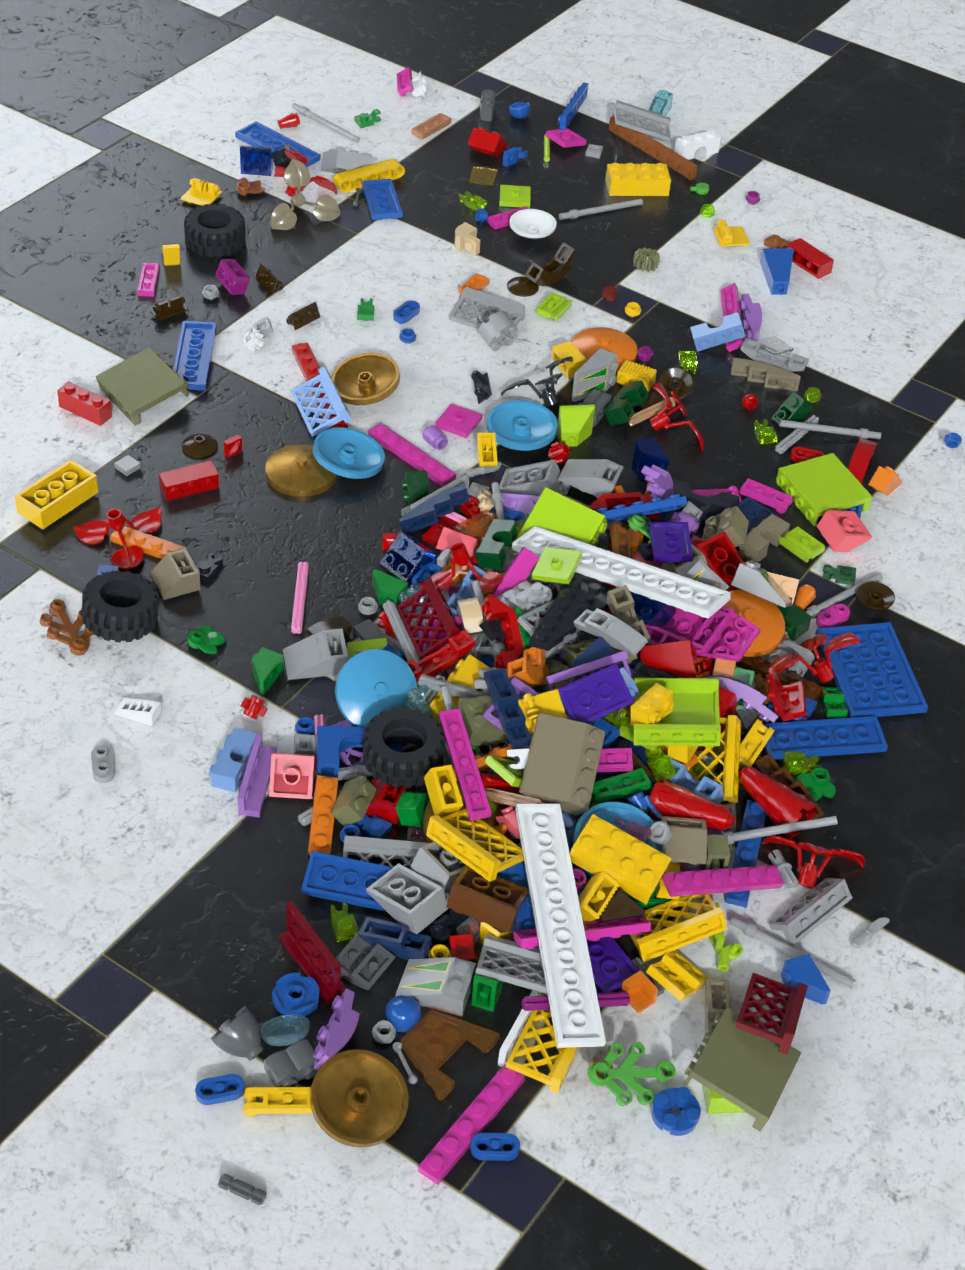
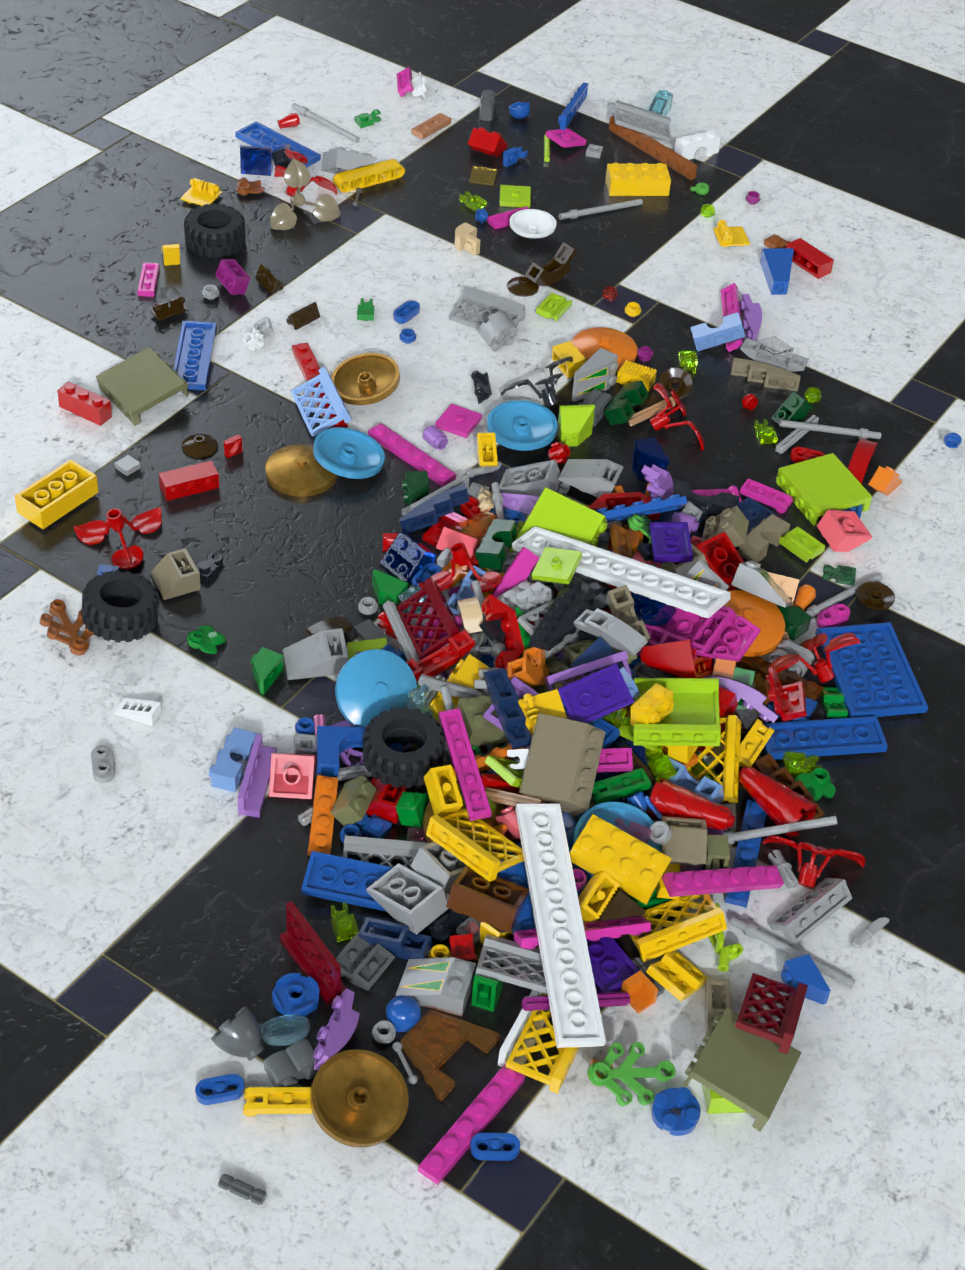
orange plate [110,526,187,559] -> none
red gear [241,695,268,720] -> none
bright pink axle [291,561,309,634] -> none
blue plate [361,179,403,220] -> none
orange plate [458,273,490,295] -> none
olive gear [633,247,660,272] -> none

